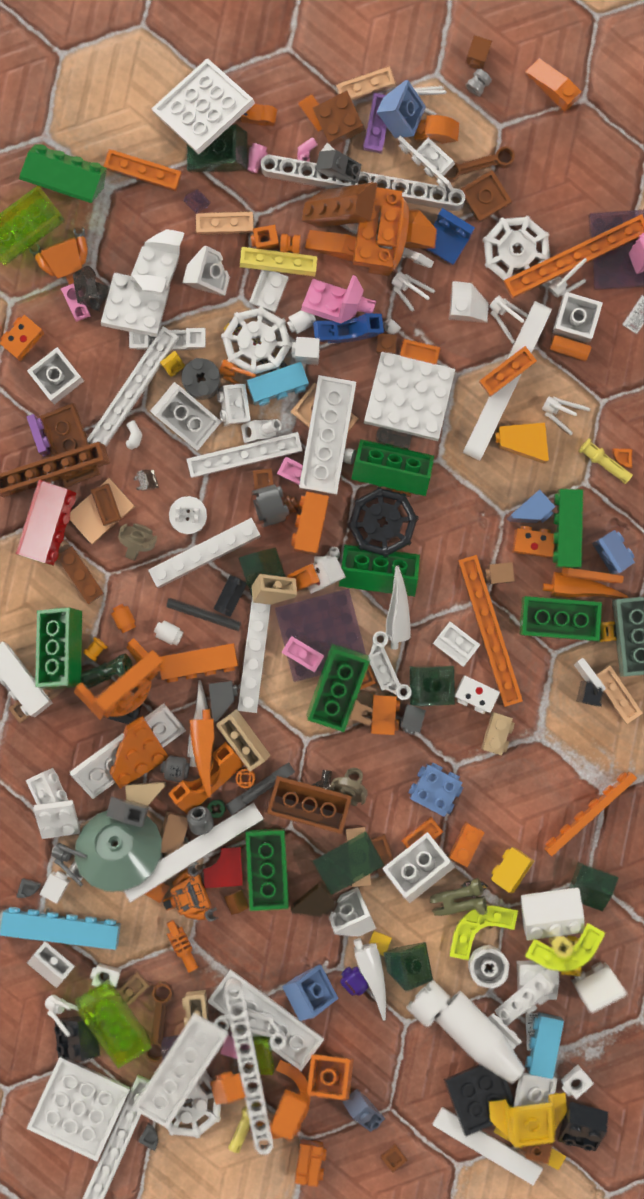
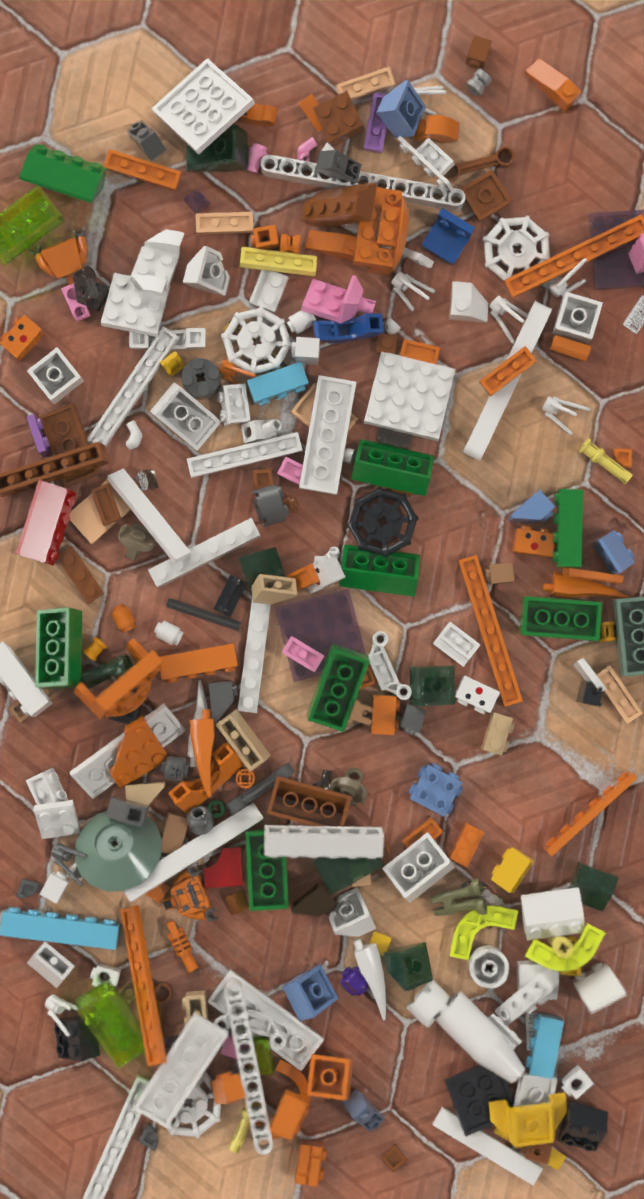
white plate [27,1056,131,1161] -> none
white plate [169,496,207,534] -> none
orange brick [291,491,329,556] -> none
white piece [386,566,411,650] -> none
orange slope [405,210,437,248] -> none
light orange slope [495,423,549,463] -> none
none -> white tile [107,469,191,563]
none -> orange tile [120,905,167,1067]
none -> dark grey slope [127,120,166,161]
none -> white brick [264,825,384,859]

